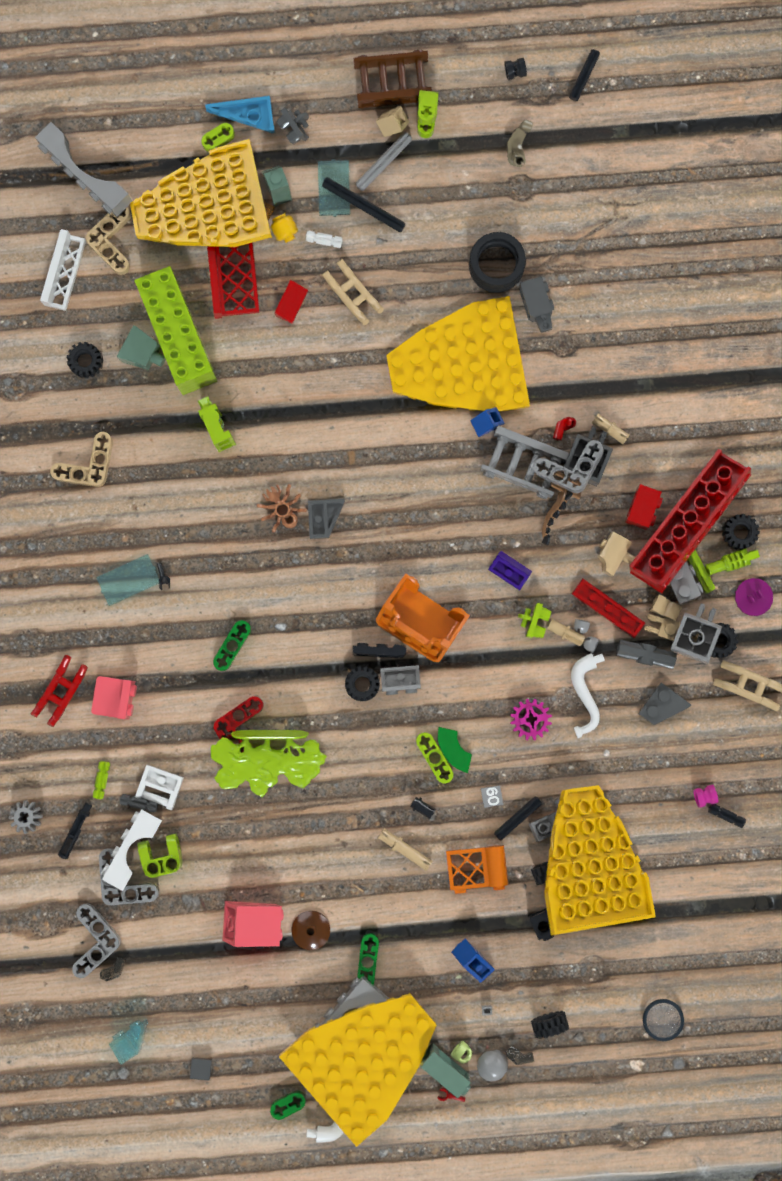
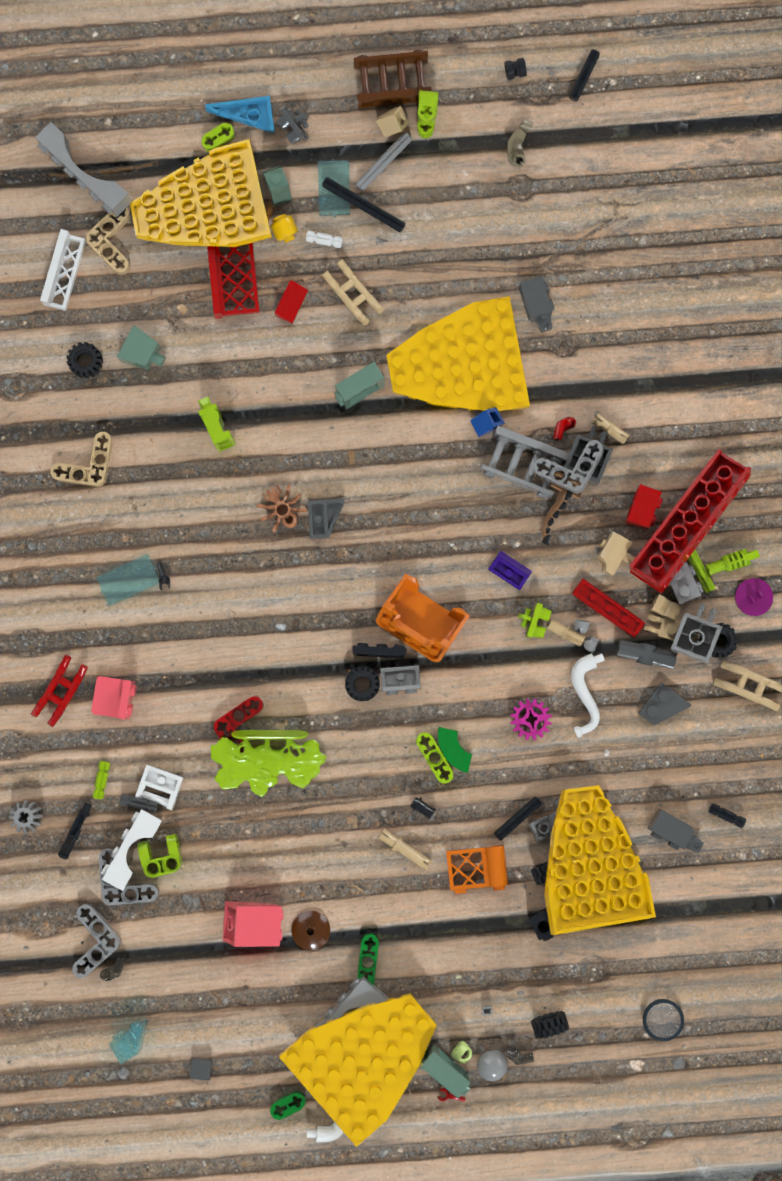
lime brick [134,266,218,395] -> none
green beam [213,620,251,671] -> none
blue slope [451,938,495,983] -> none
black tyre [469,232,526,293] -> none
light grey tile [481,785,503,808] -> none
dark pink wheel [693,784,718,808] -> none
black tyre [722,514,760,550] -> none
none -> sand green window [334,362,385,410]
none -> dark grey hinge [647,808,704,853]

